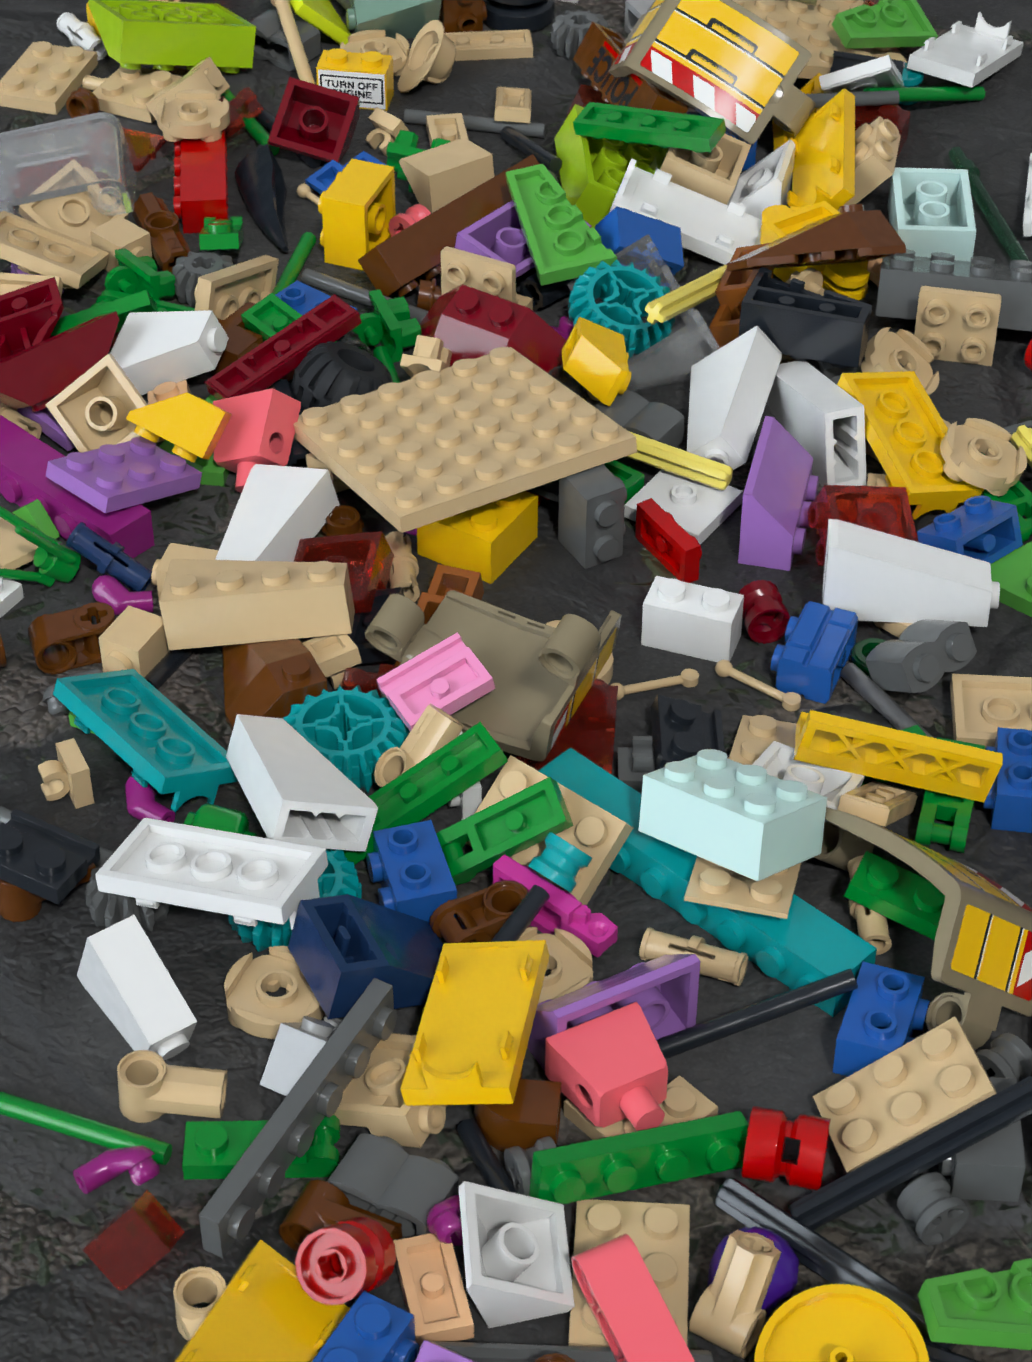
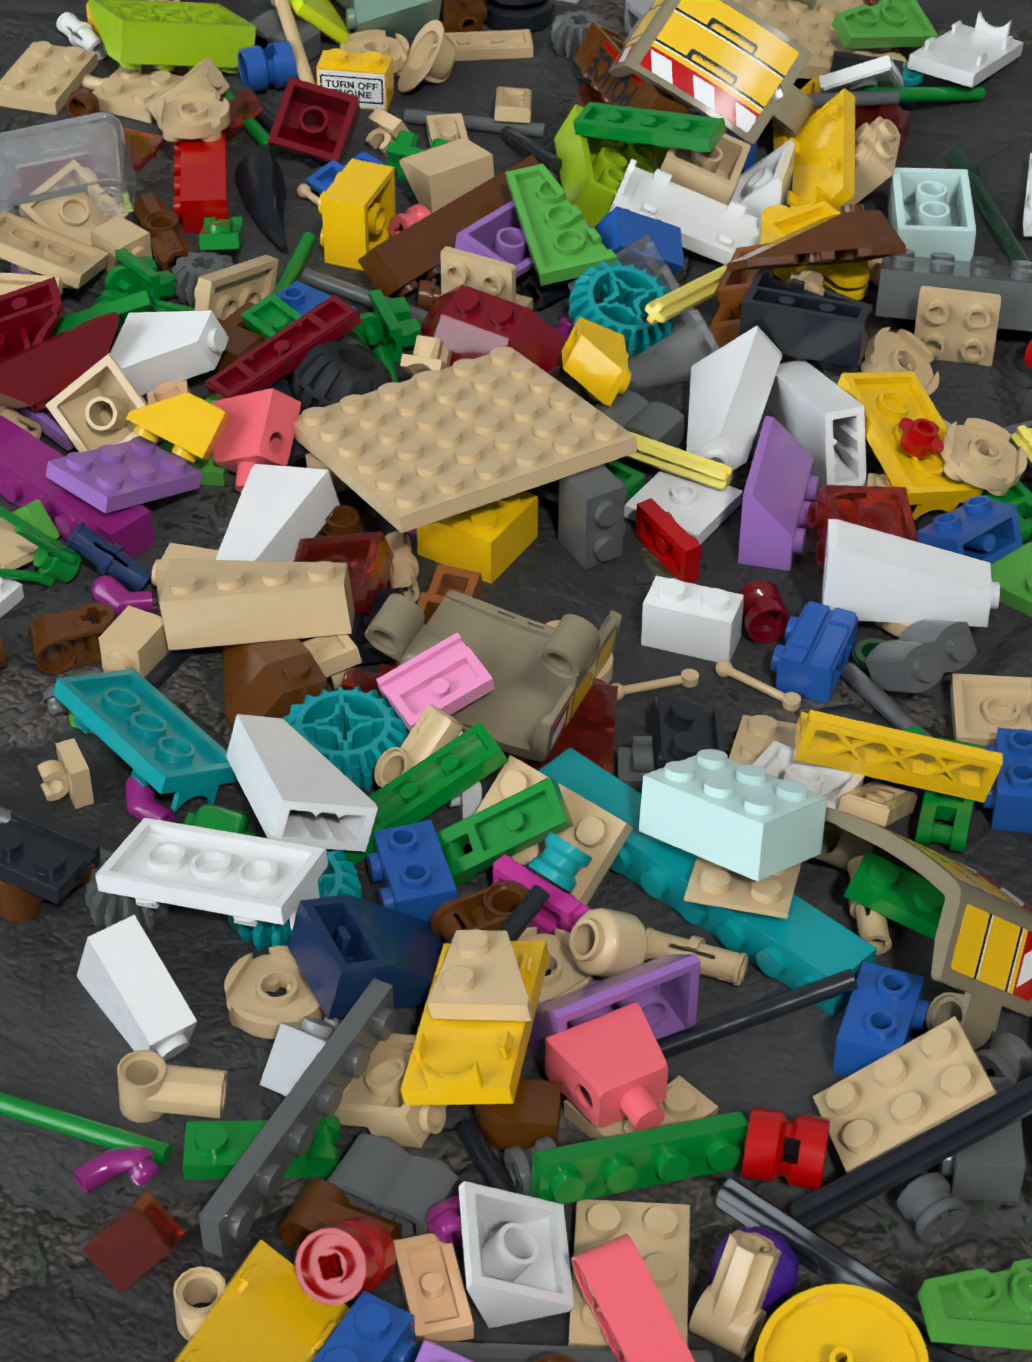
none -> blue wheel [237,40,297,94]
none -> tan wing [427,929,533,1021]
none -> tan head [569,908,648,978]
none -> red plate [898,417,944,458]

